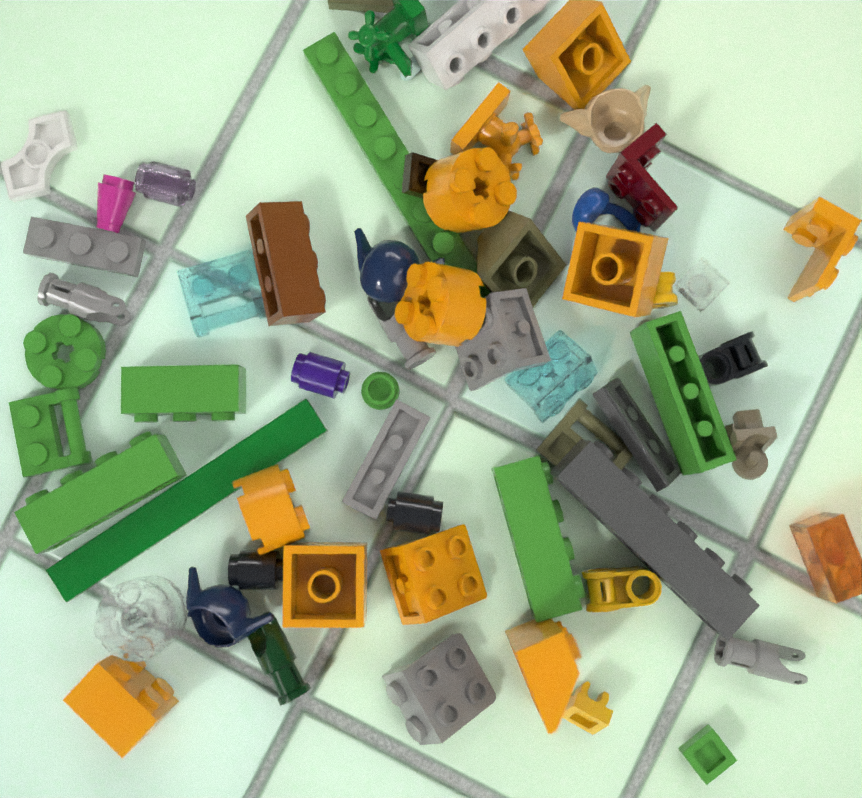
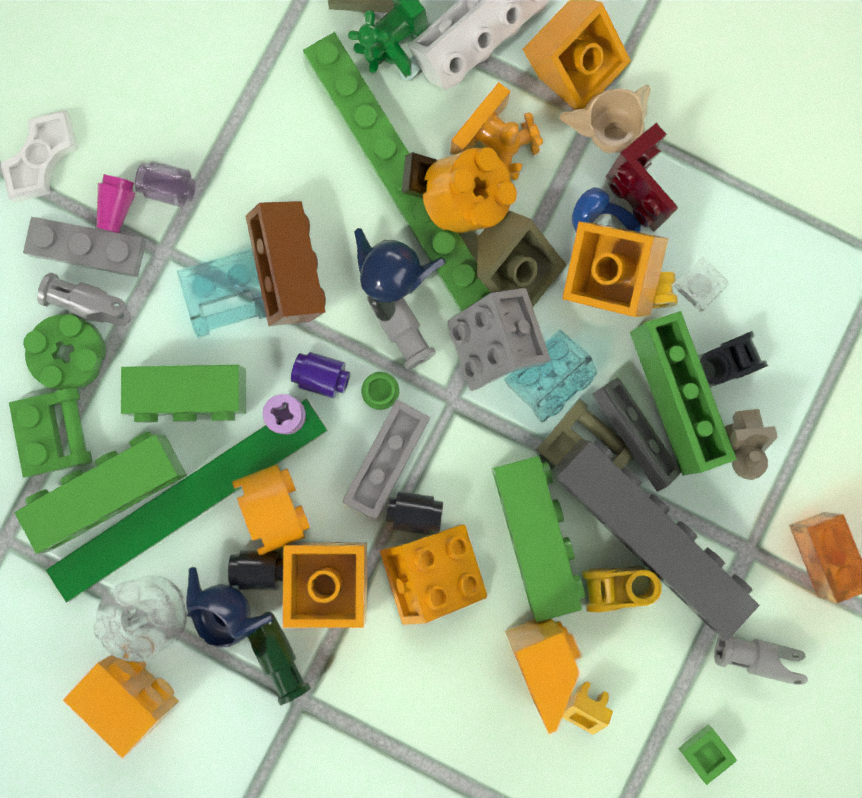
light grey bracket [382,633,496,745] -> none
light orange brick [395,262,486,347] -> none
light orange bracket [783,196,862,302] -> none
none -> lavender wheel [262,394,306,435]

